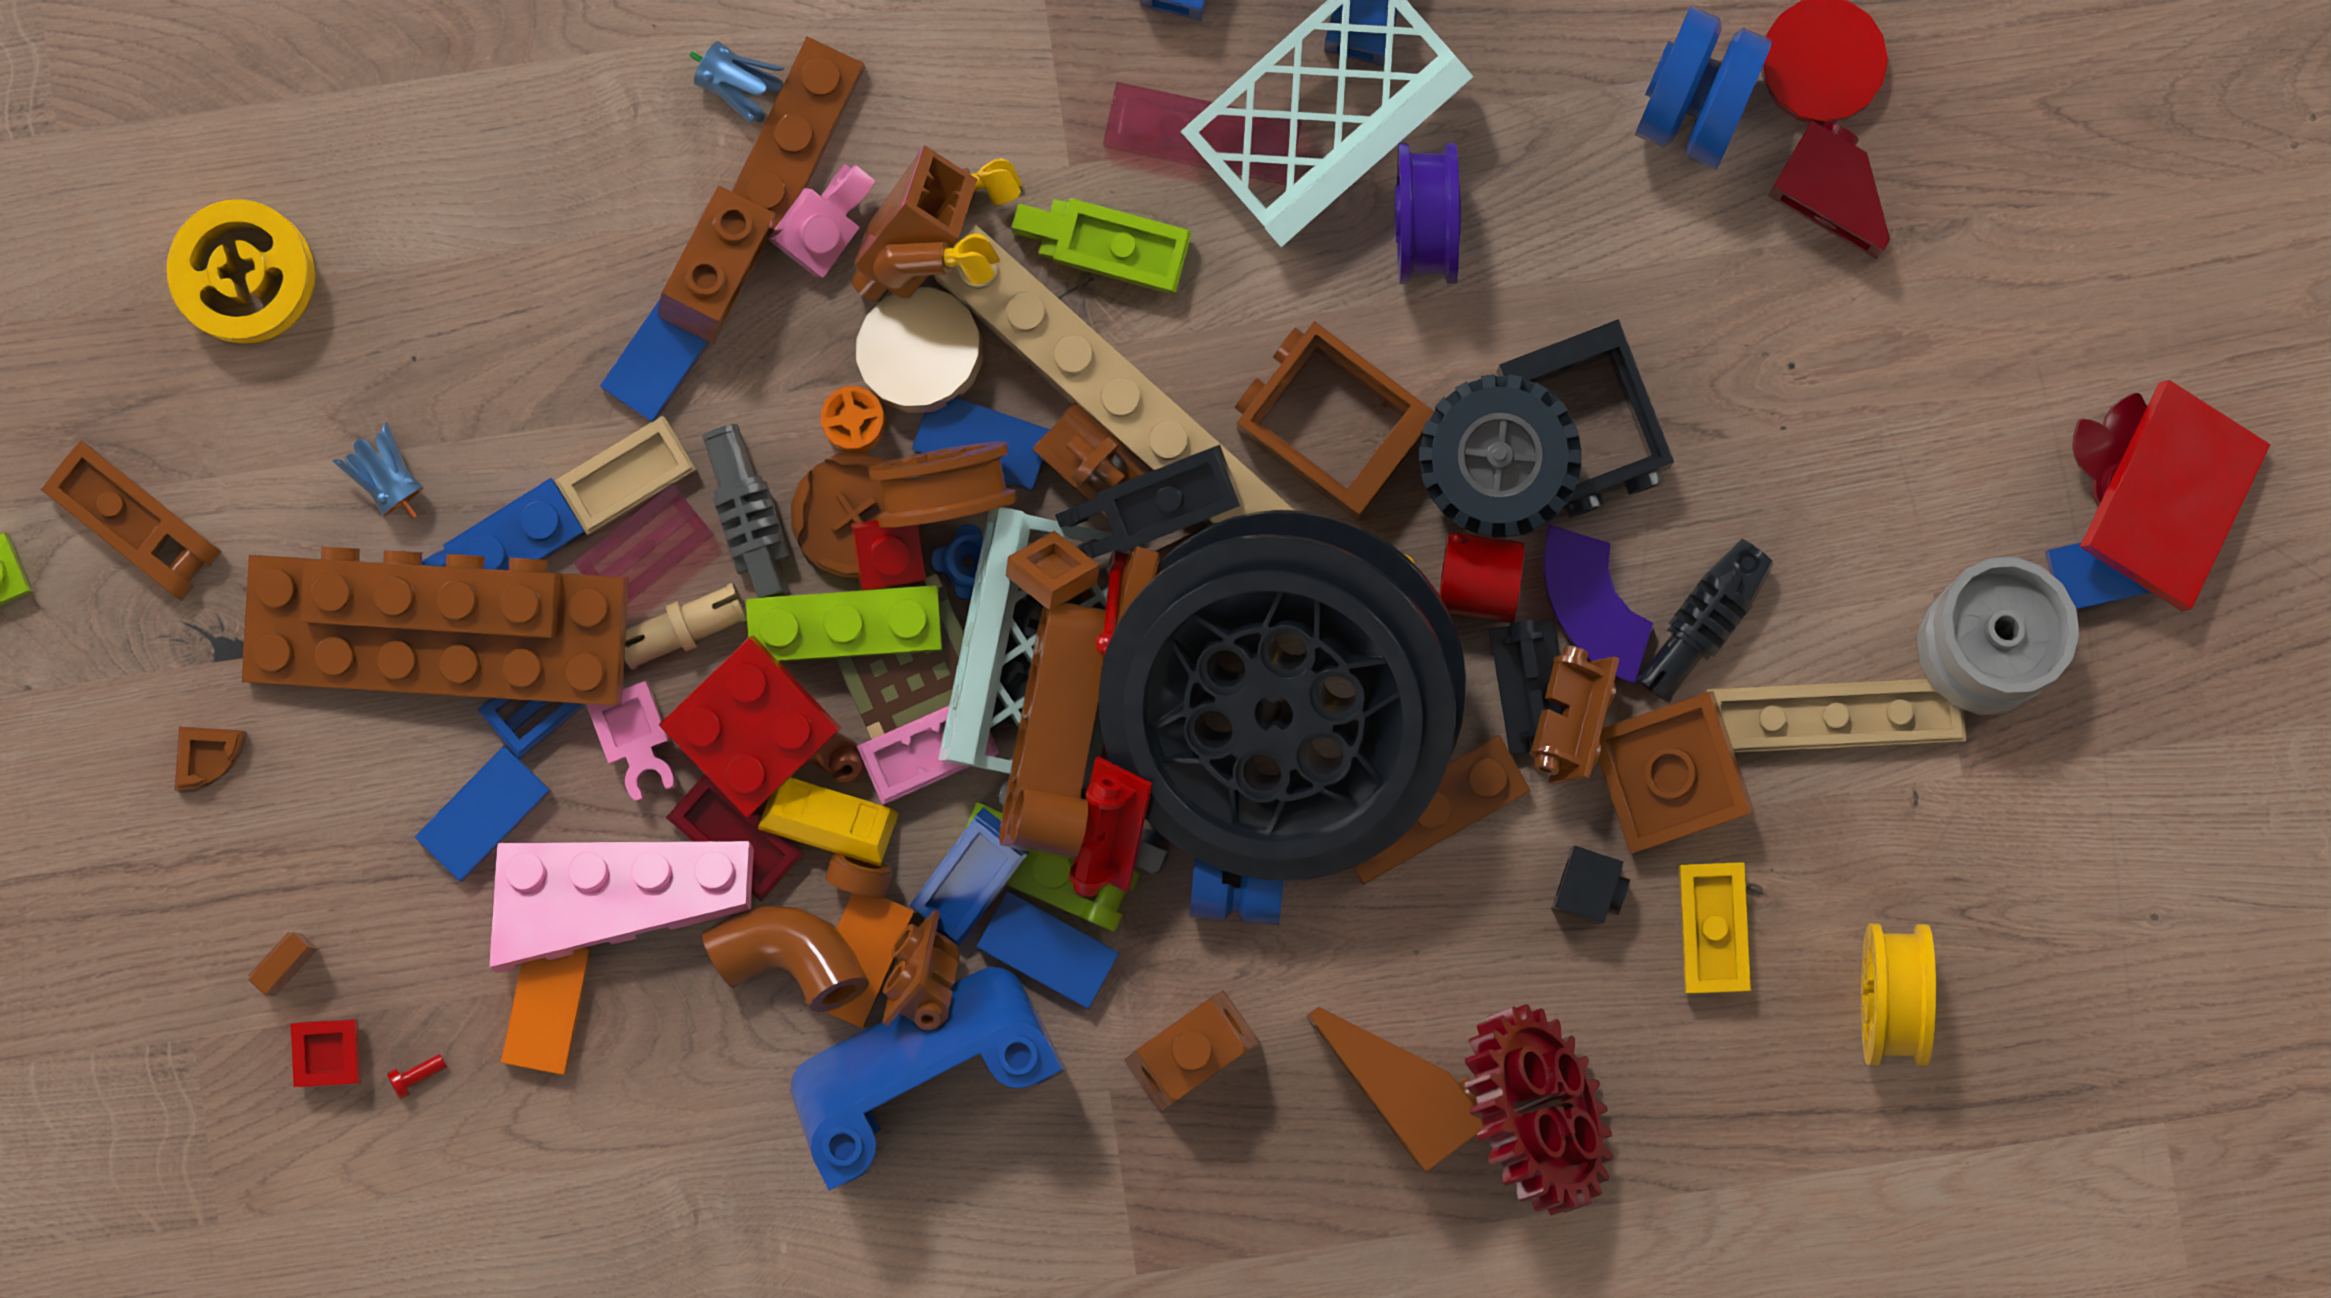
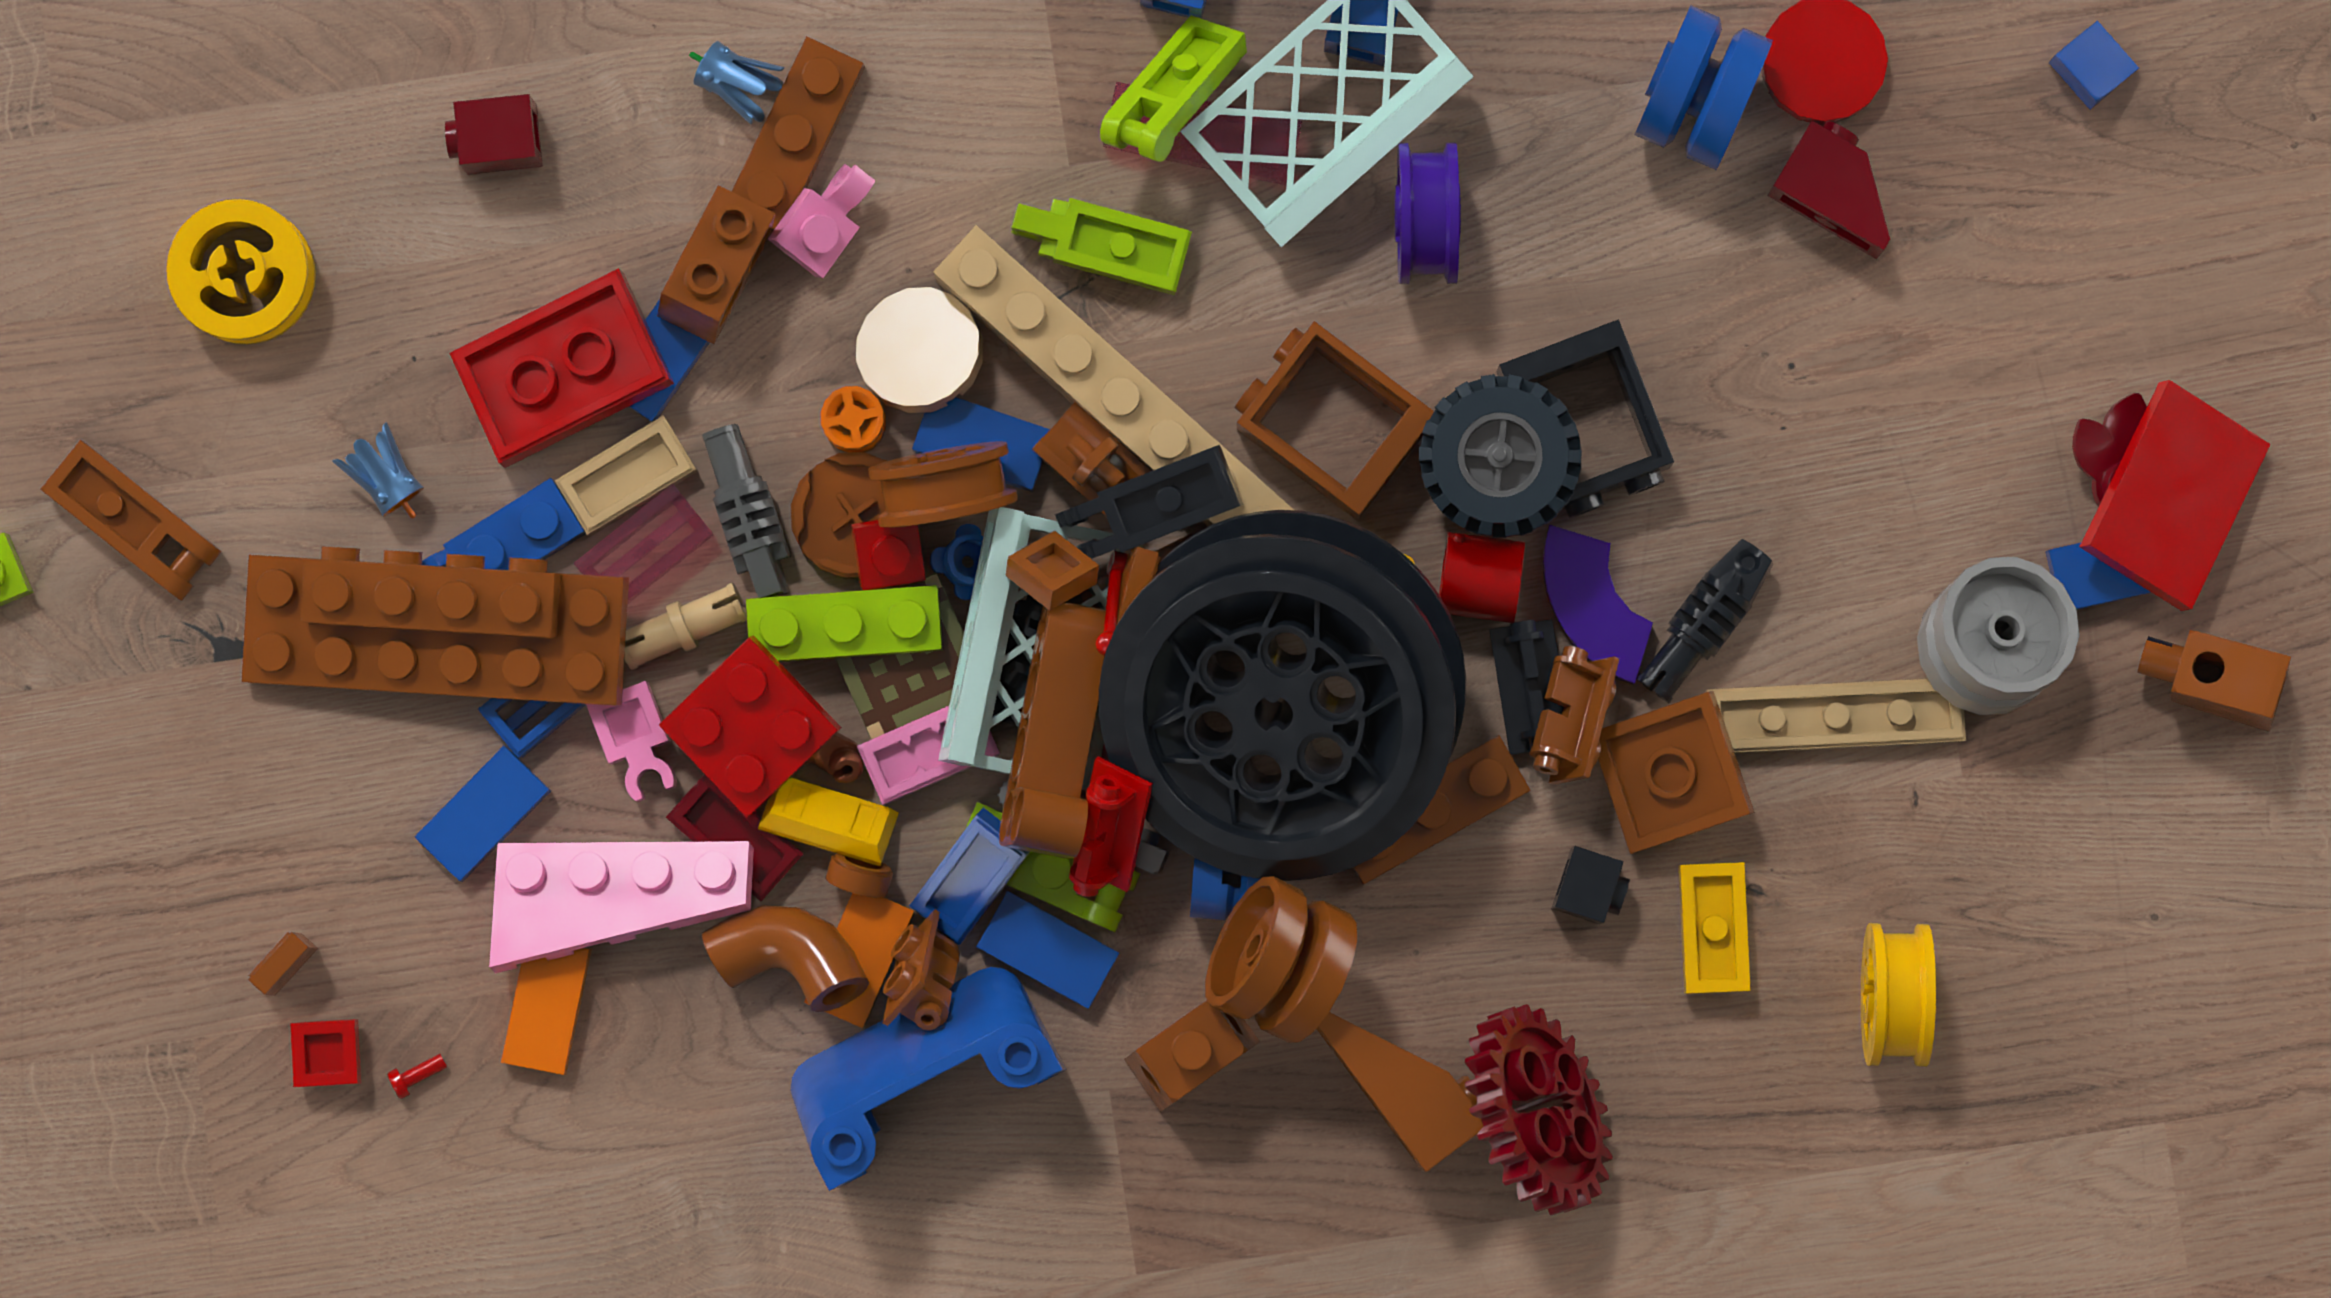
dark orange tile [174,726,246,791] -> none
dark orange torso [851,145,1022,302] -> none
none -> dark red brick [445,94,543,175]
none -> red tile [449,268,674,468]
none -> lime plate [1100,15,1247,162]
none -> dark orange wheel [1205,876,1357,1043]
none -> blue slope [2049,20,2139,110]
none -> dark orange torso [2137,630,2291,732]

